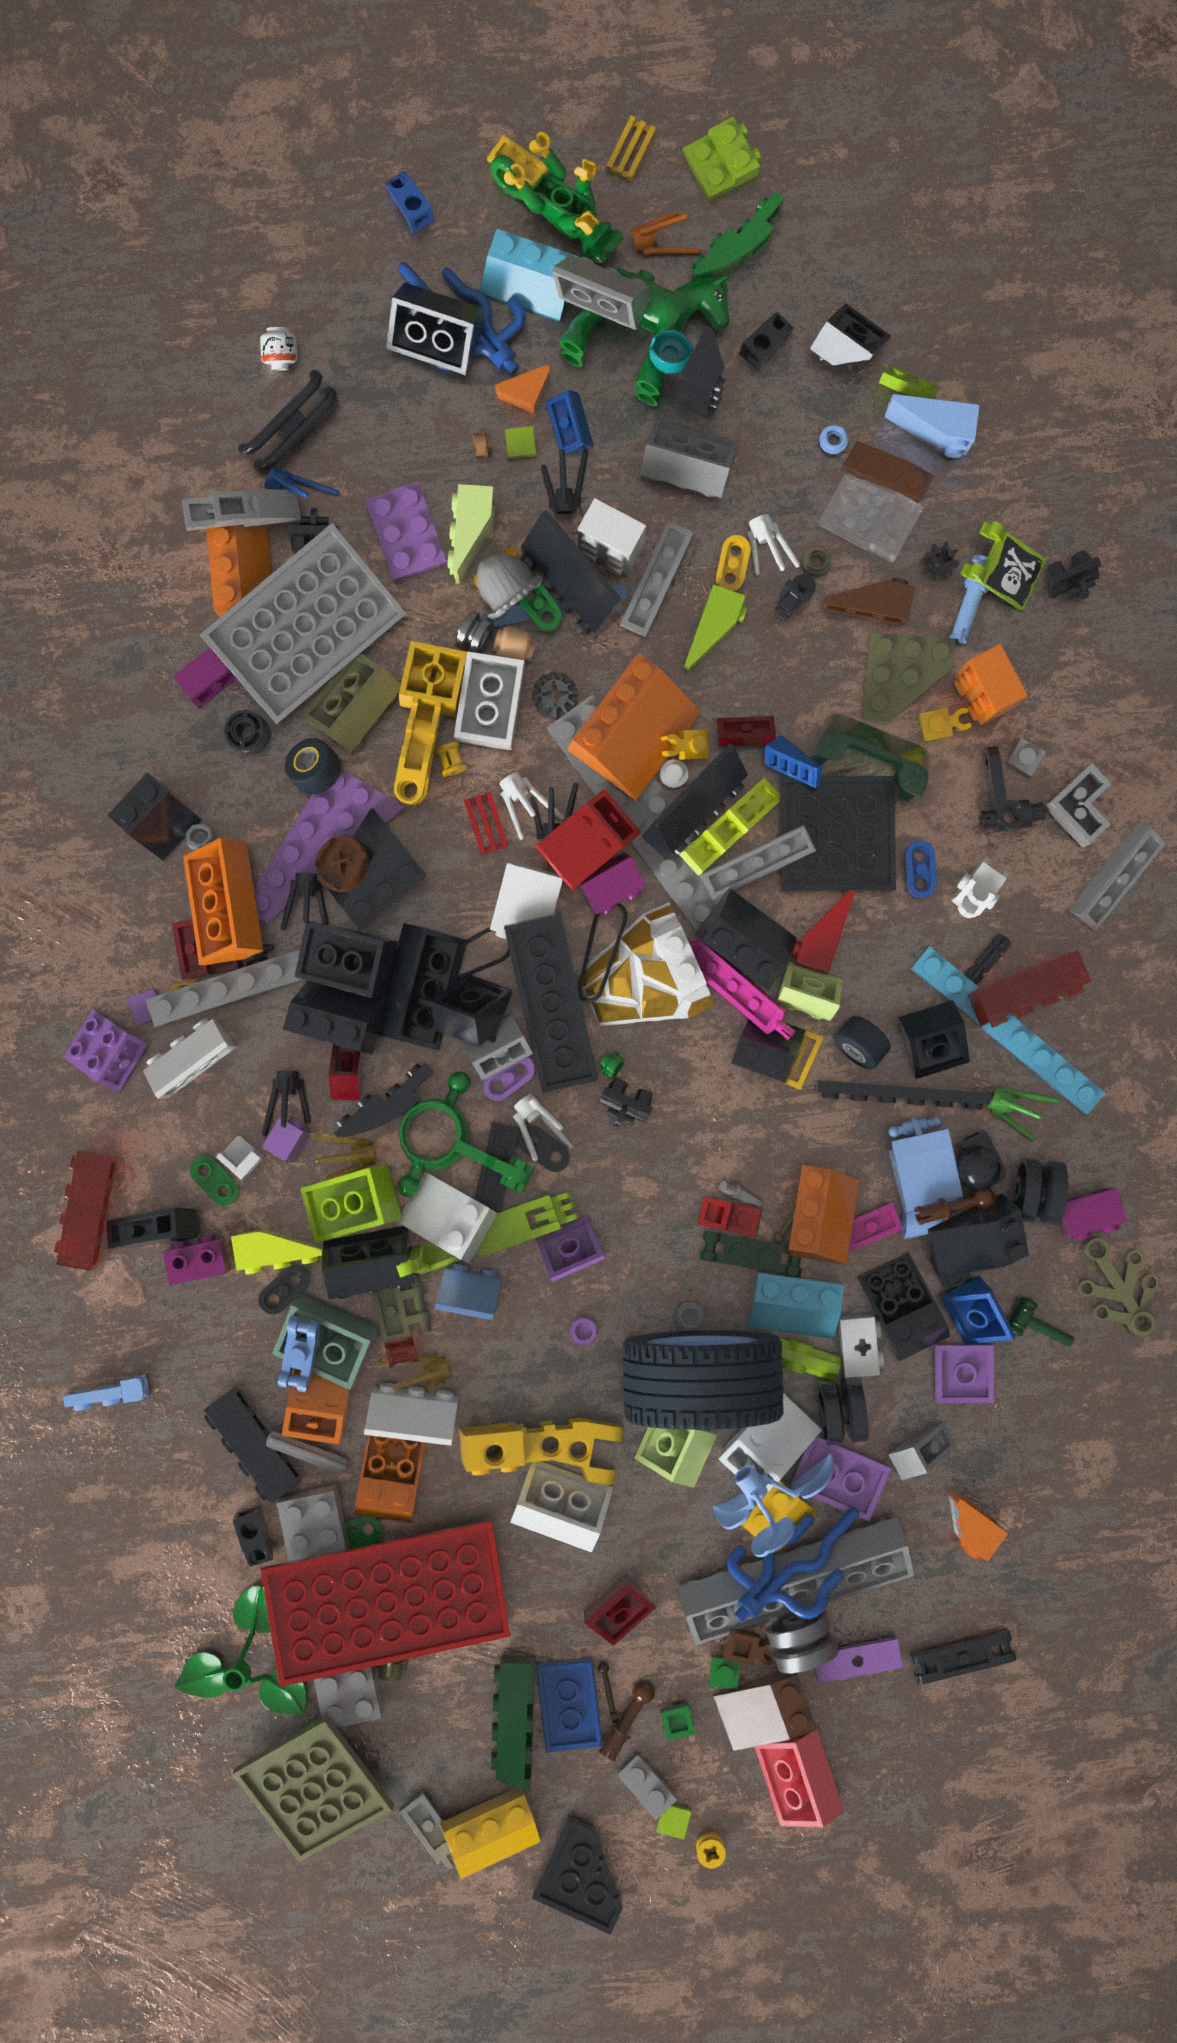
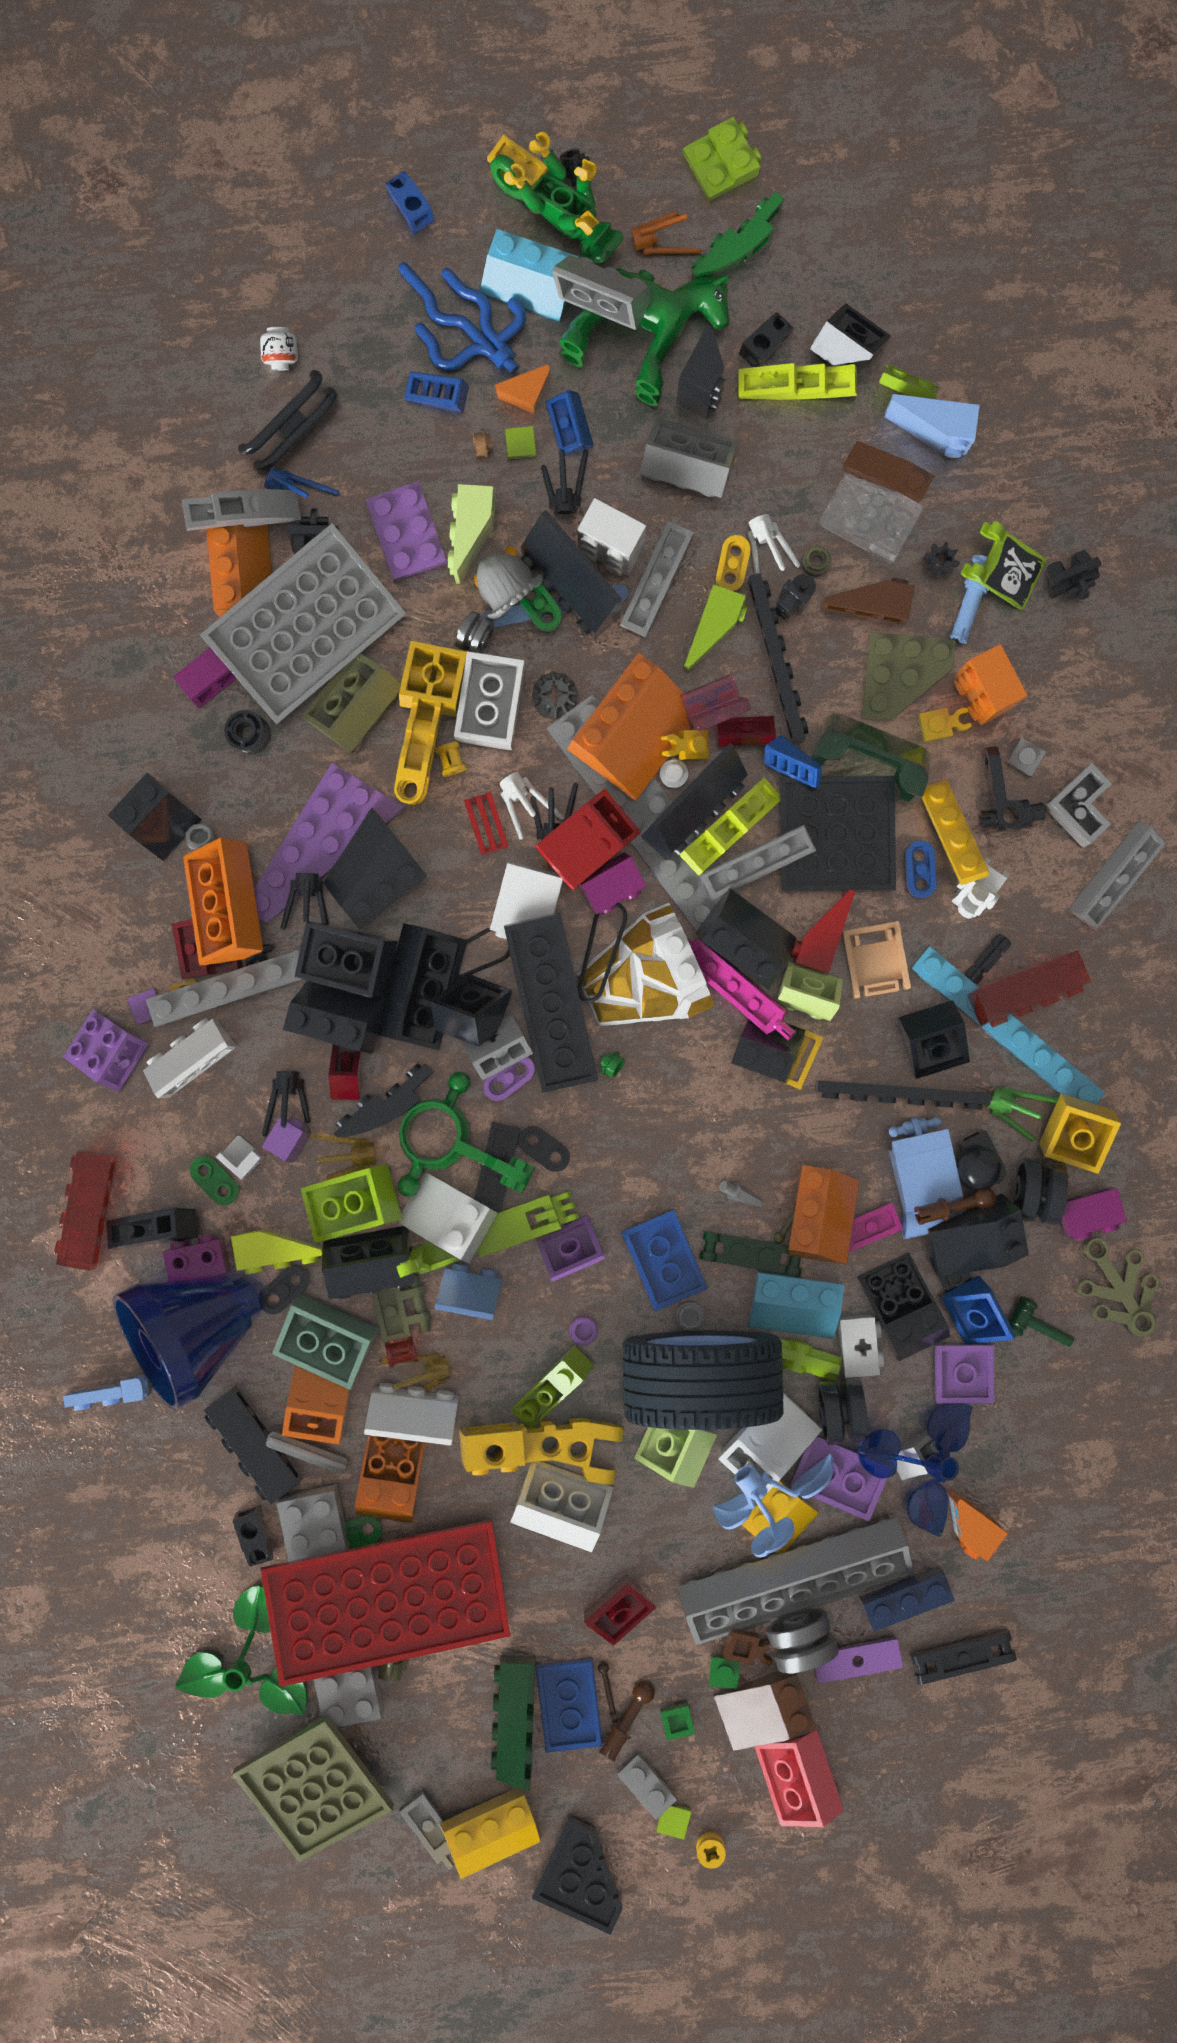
medium blue plate [278,1315,321,1393] -> none
black wheel [284,738,342,795] -> none
reddish brown tile [315,835,369,893] -> none
black slope [386,282,485,375] -> none
light nougat head [491,625,535,661] -> none
white plant [513,1094,573,1161] -> none
black hips [598,1078,653,1129] -> none
yellow tile [606,115,656,182] -> none
teal hair [649,330,693,374] -> none
red slope [698,1196,763,1238] -> none
blue plant [727,1508,859,1623] -> none
light blue plate [819,425,848,454] -> none
black wheel [834,1016,891,1069] -> none
none -> clear blue cone [112,1276,261,1411]
none -> blue slope [404,371,469,412]
none -> lime slope [510,1345,594,1428]
none -> black gear [560,149,590,187]
none -> blue plate [621,1209,708,1312]
none -> clear pink panel [680,674,751,731]
none -> neon yellow slope [738,363,857,400]
none -> black plate [748,573,809,745]
none -> light nougat container [841,921,911,999]
none -> clear blue plant [858,1403,973,1537]
none -> dark blue brick [859,1566,955,1632]
none -> yellow plate [920,779,989,886]
none -> yellow brick [1039,1093,1121,1174]

